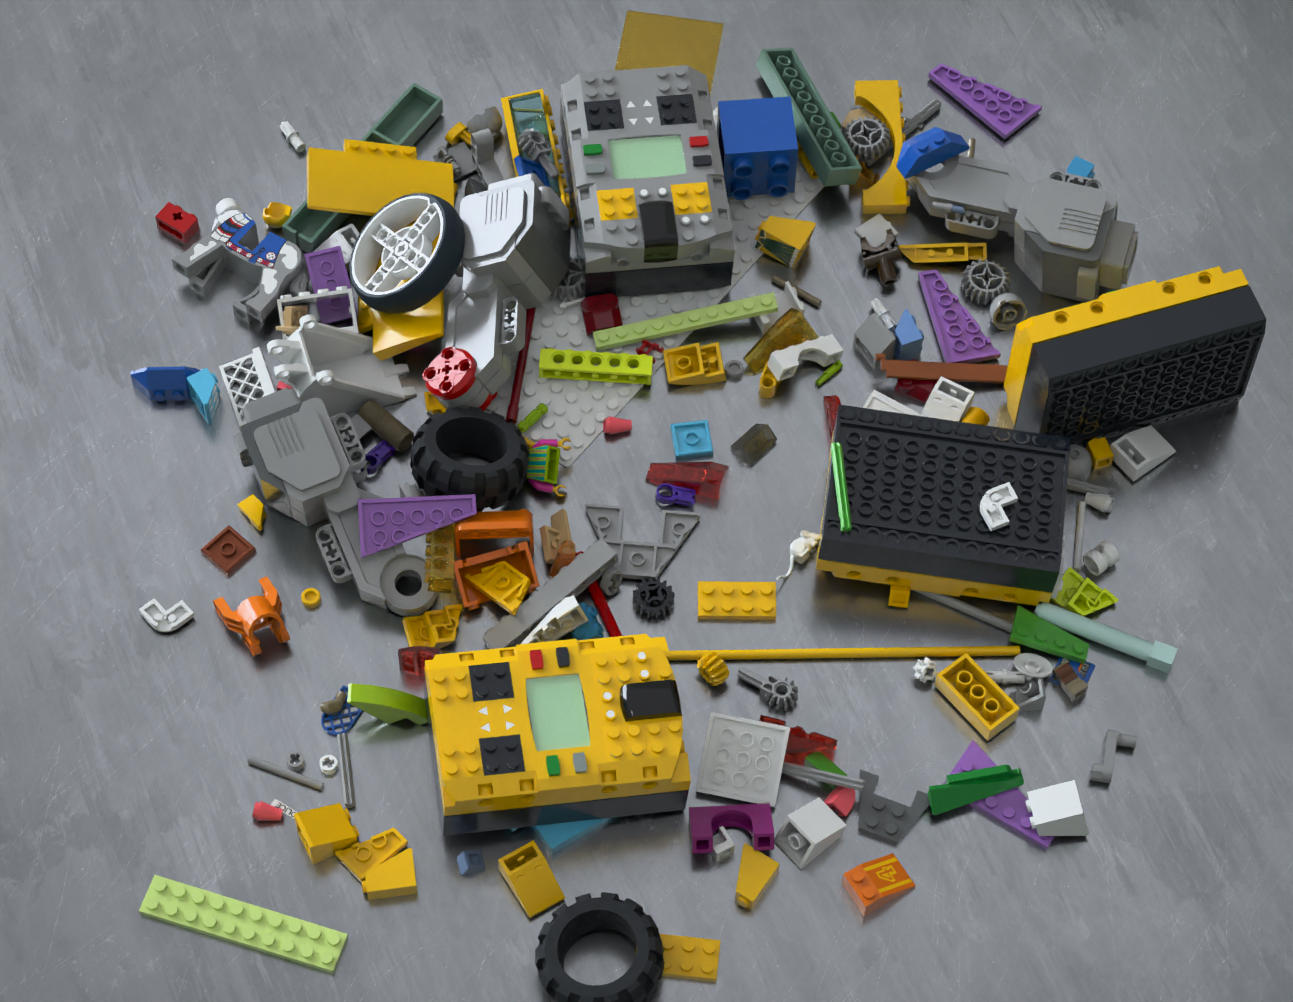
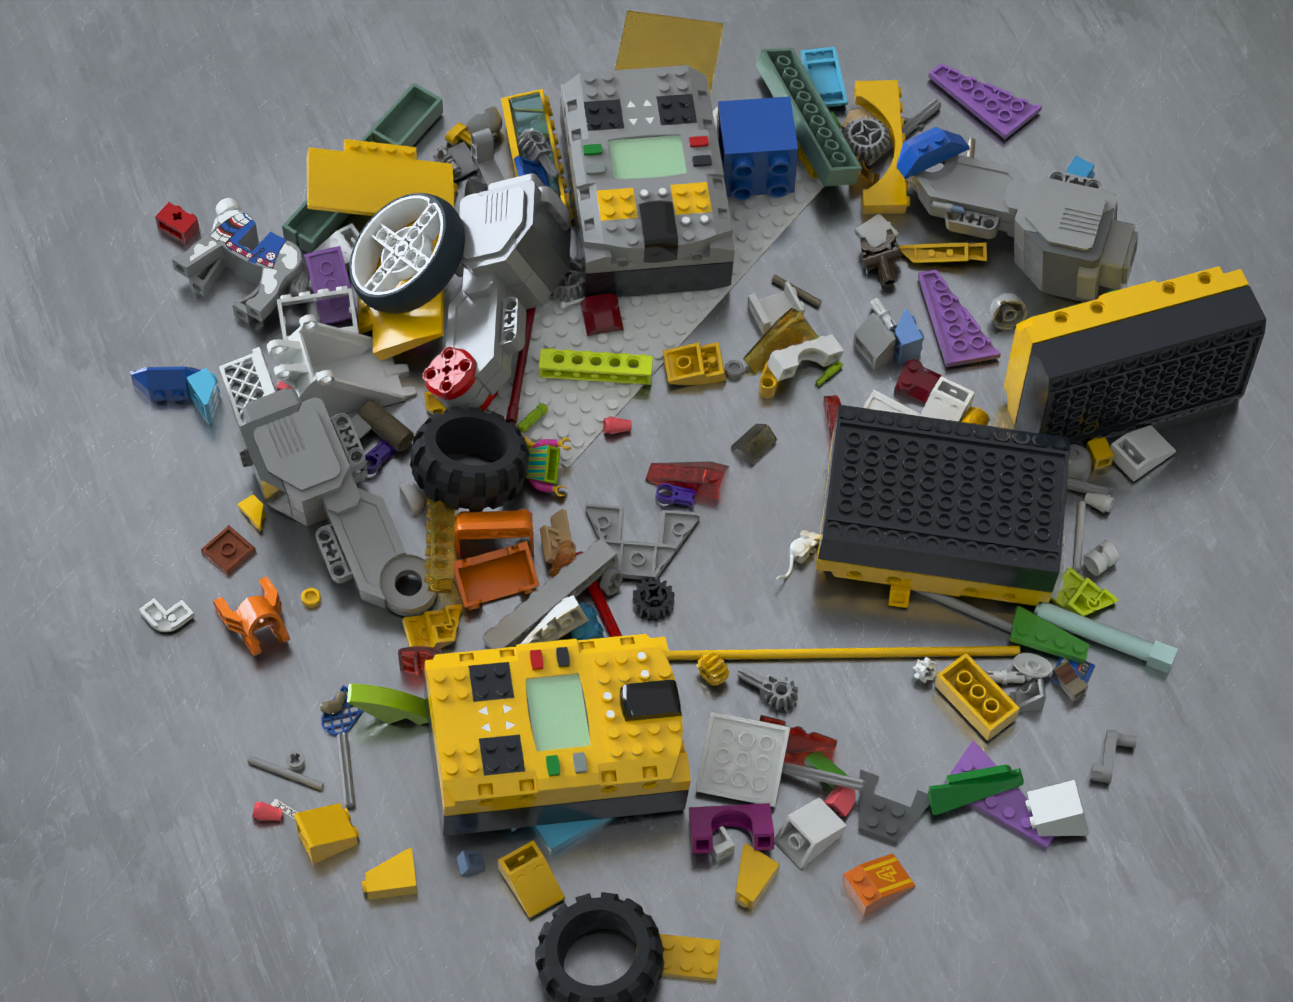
yellowish green plate [139,875,348,974] -> none
yellow hair [262,202,292,229] -> none
tan bracket [276,305,309,335] -> none
white axle [280,121,306,152] -> none
white bush [320,755,338,775] -> none
yellow wing [334,827,408,883] -> none
medium lavender wing [357,494,477,559] -> none
yellow wing [464,561,531,616] -> none
yellowish green plate [593,292,778,351] -> none
red piece [635,340,664,364] -> none
medium azure tile [670,420,713,459] -> none
yellow plate [698,581,776,620] -> none
yellow slope [755,216,816,268] -> none
bright green axle [831,442,852,532] -> none
dark orange piece [875,353,1008,383] -> none
light grey gear [961,258,1011,305] -> none
white plate [980,482,1018,531] -> none
none -> medium azure slope [801,47,848,107]

